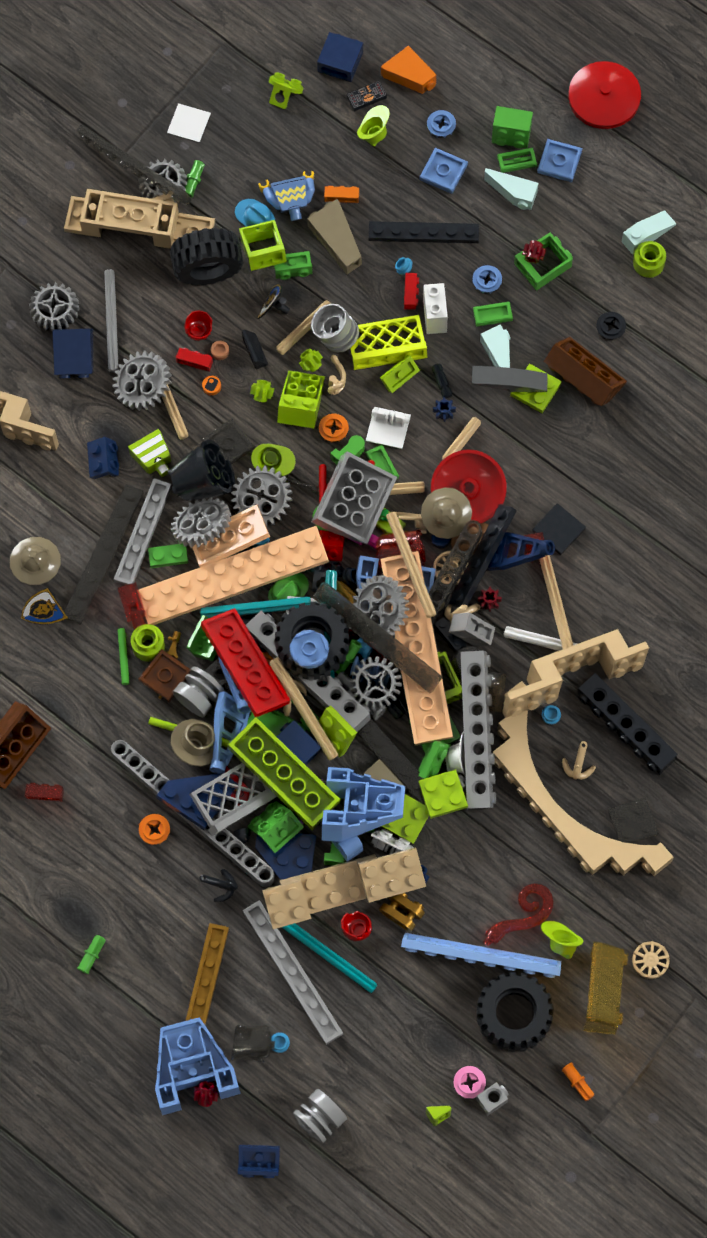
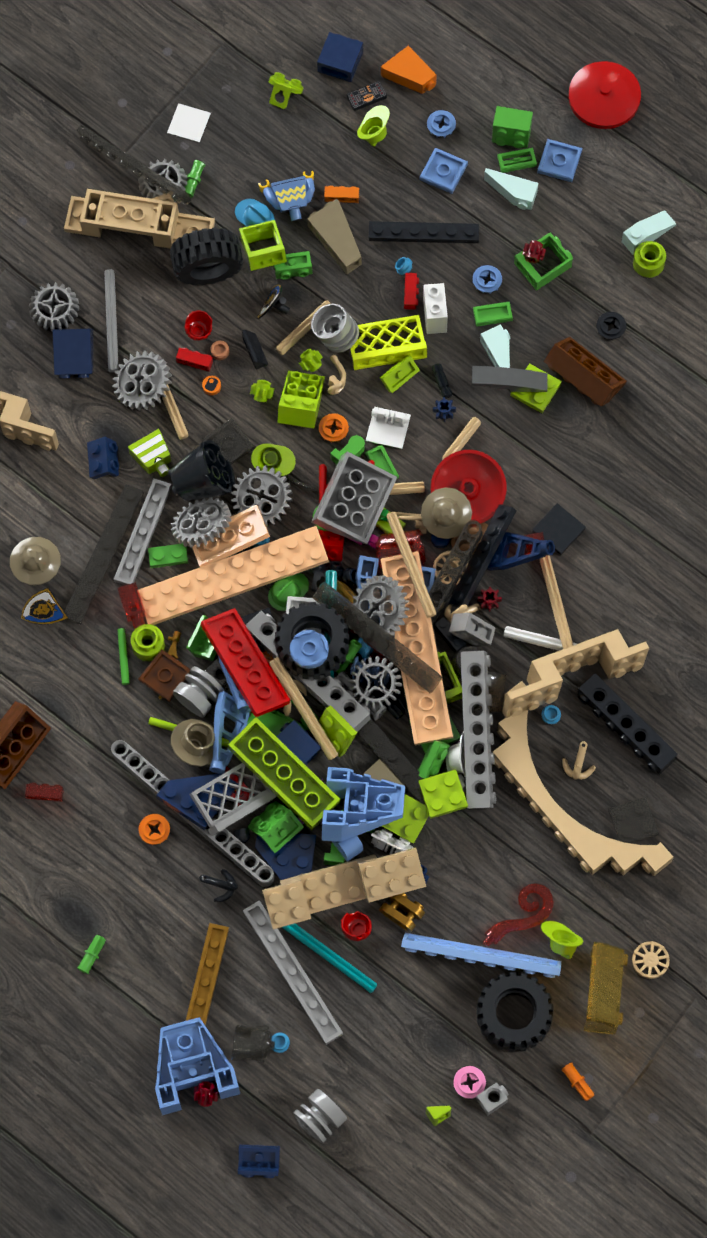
teal axle [200,597,311,618] -> none

